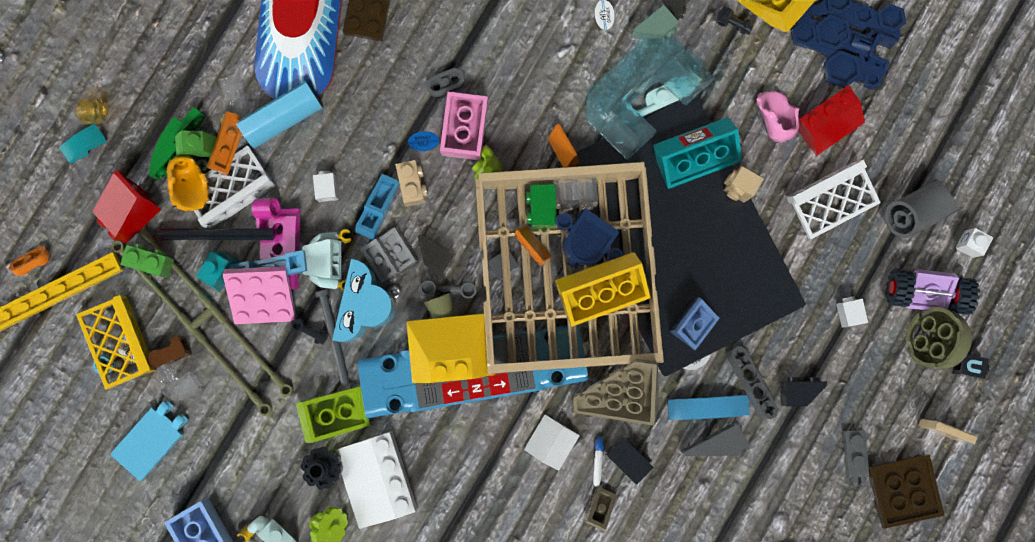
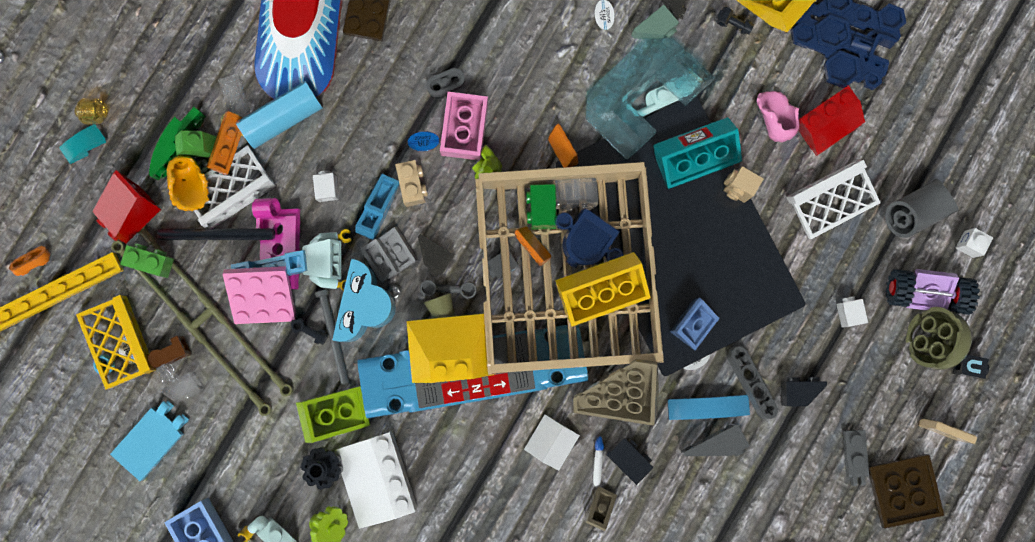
teal torso [196,250,240,293] -> none

